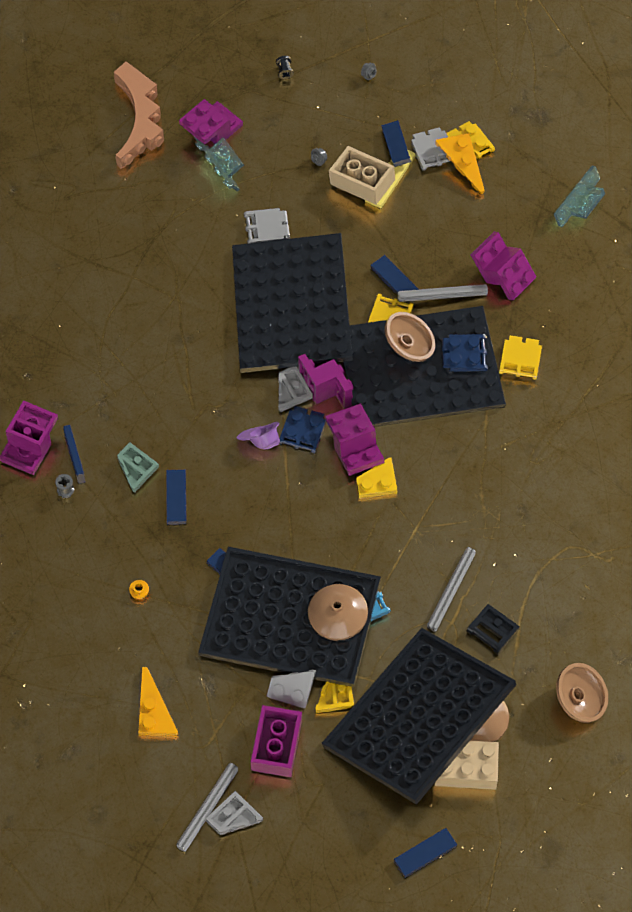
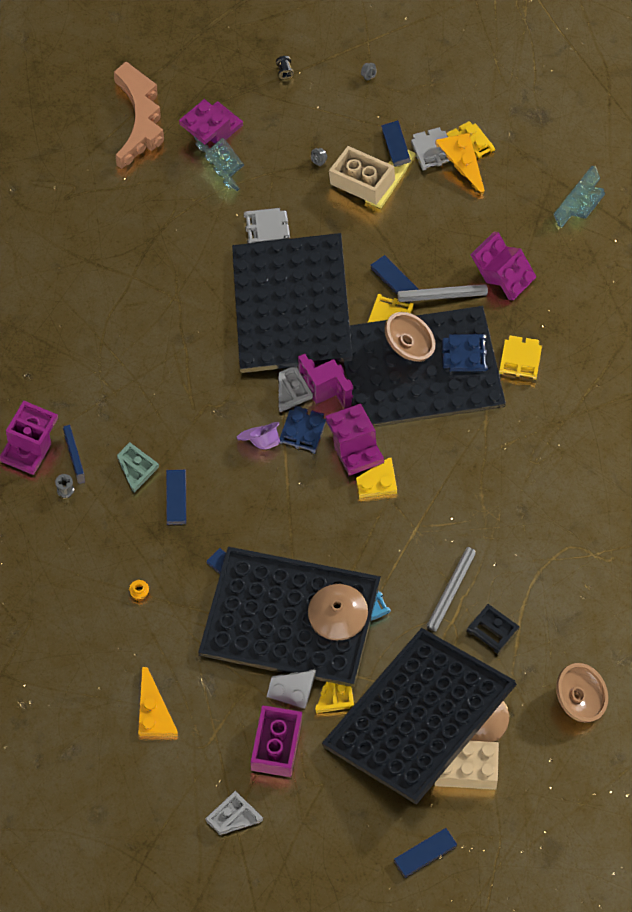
light grey axle [177,763,238,851] -> none

